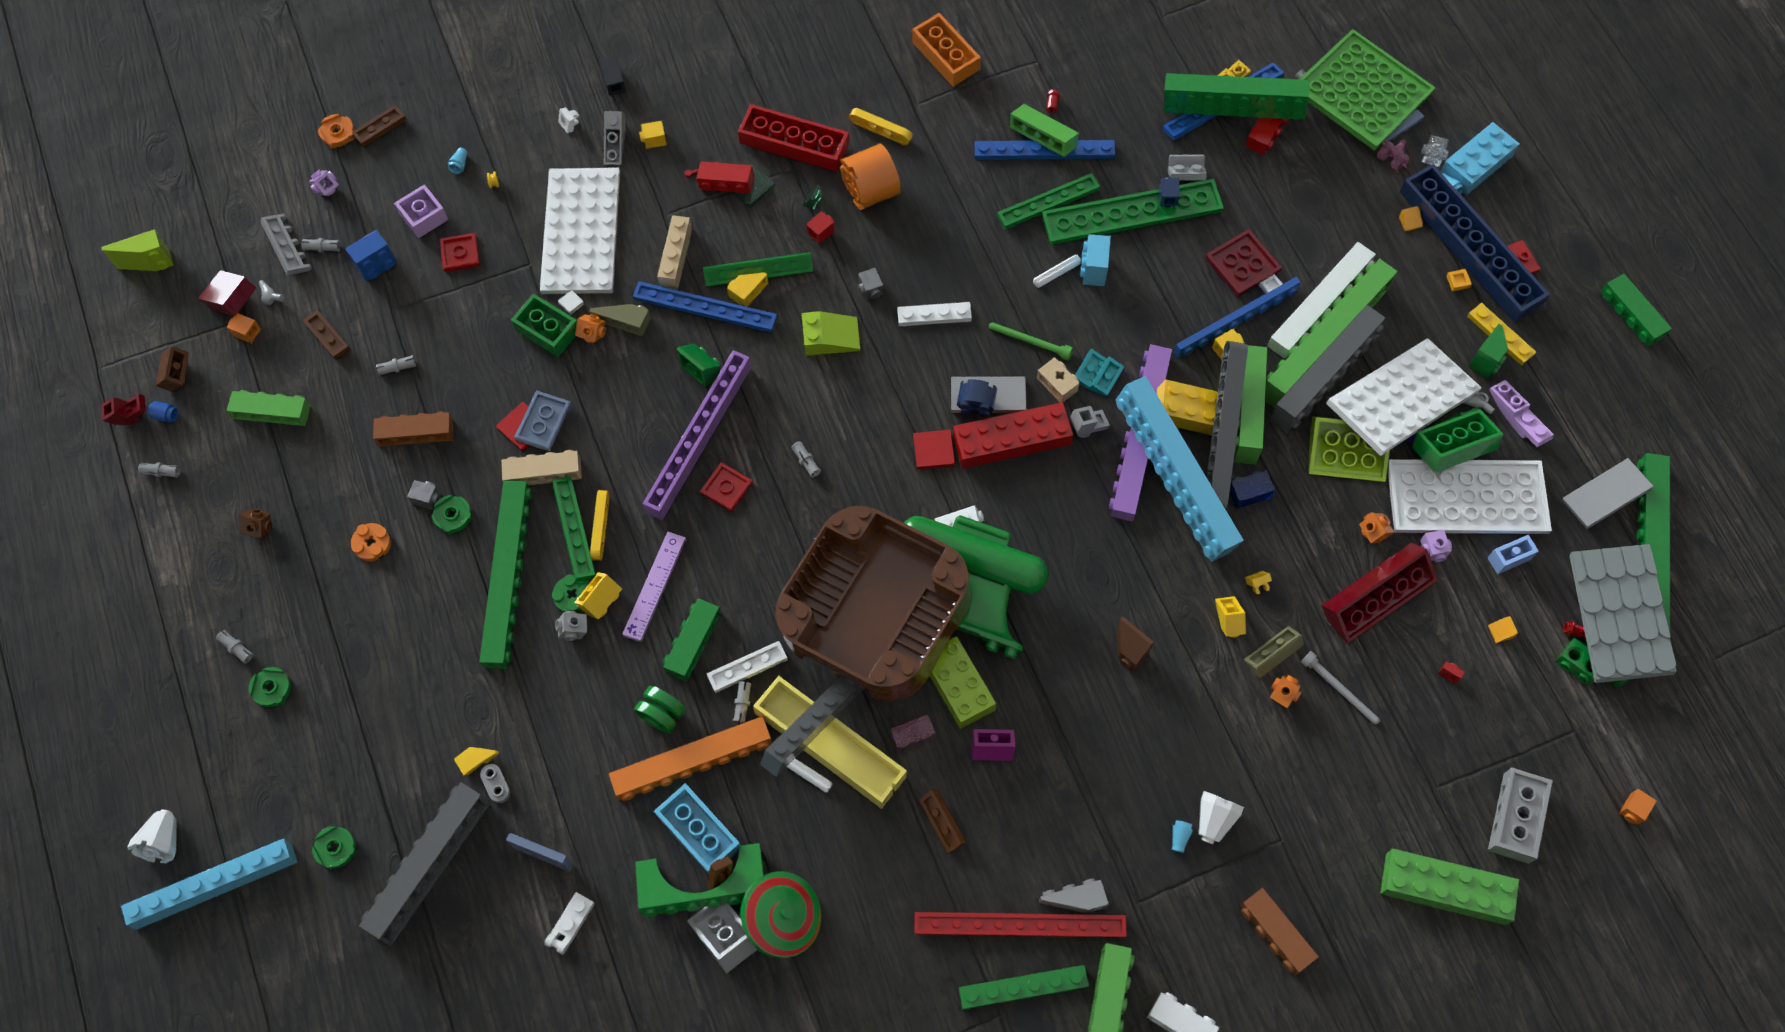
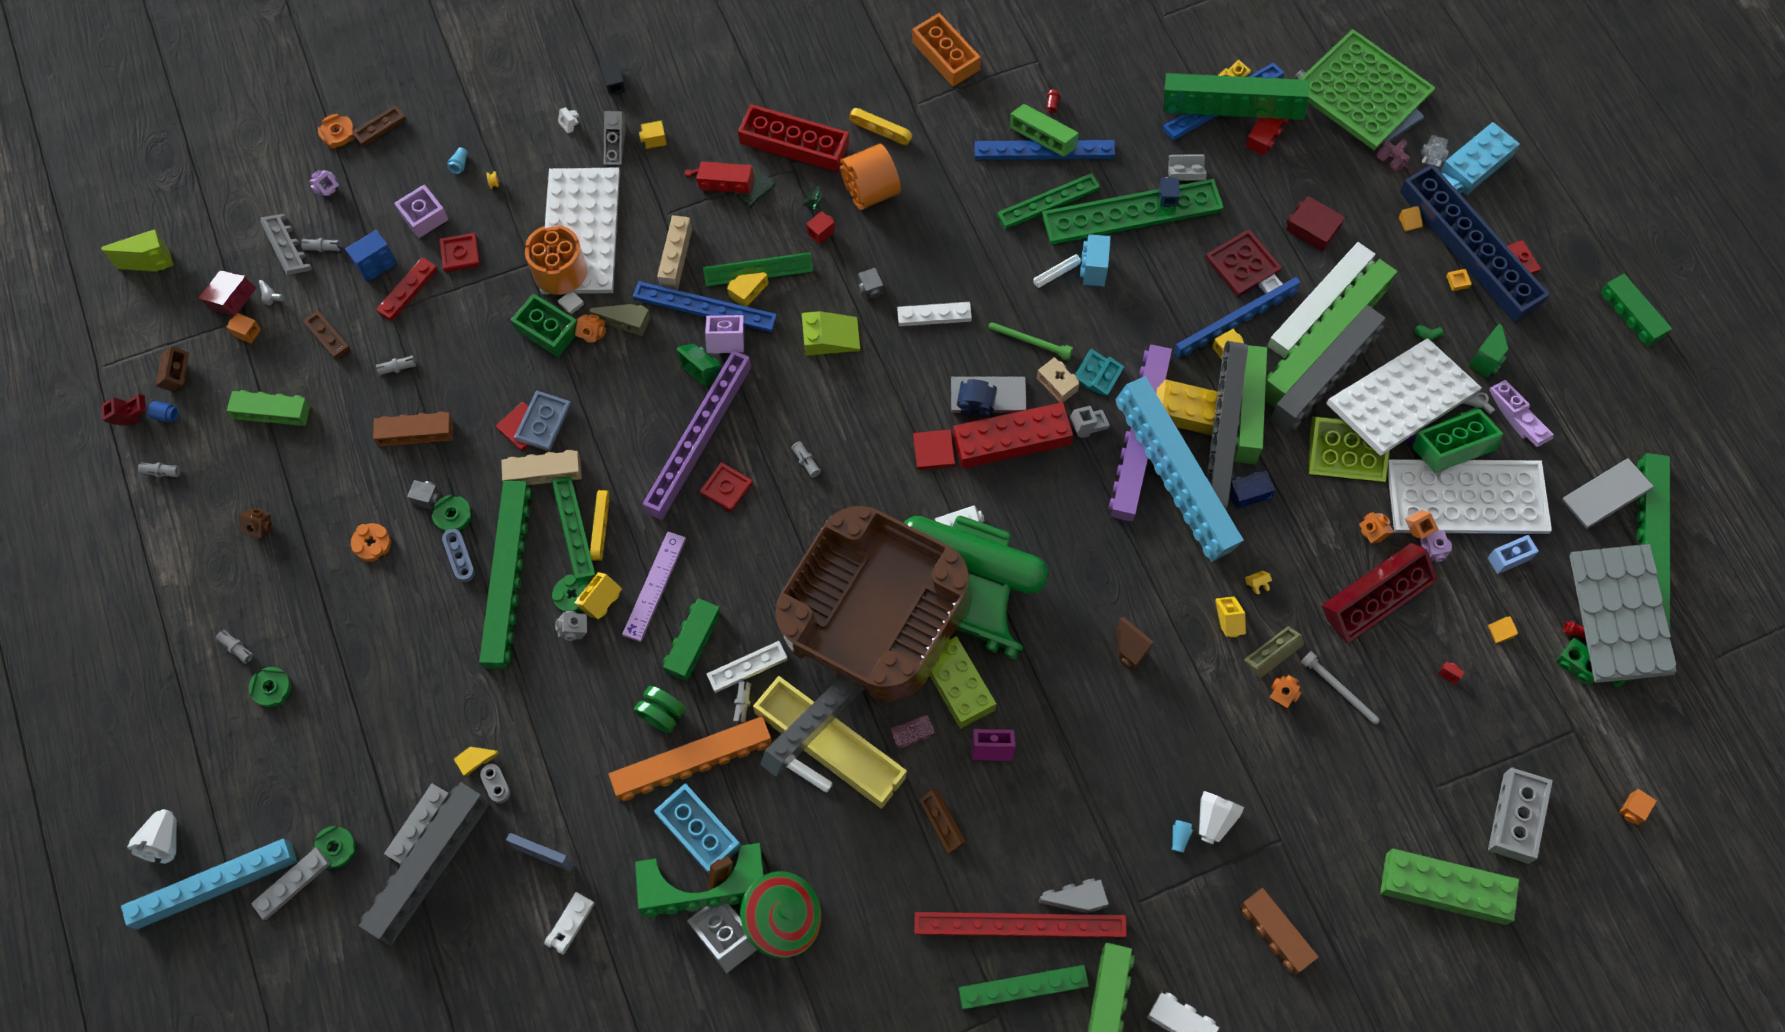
yellow plate [1467,303,1536,366] -> none
none -> light grey plate [251,847,331,920]
none -> red plate [376,257,438,322]
none -> light grey plate [384,784,450,864]
none -> sand blue plate [442,529,475,582]
none -> orange brick [525,225,587,295]
none -> lavender brick [705,315,744,354]
none -> dark red brick [1286,196,1345,252]
none -> orange brick [1405,510,1439,539]
none -> green arm [1415,325,1444,341]

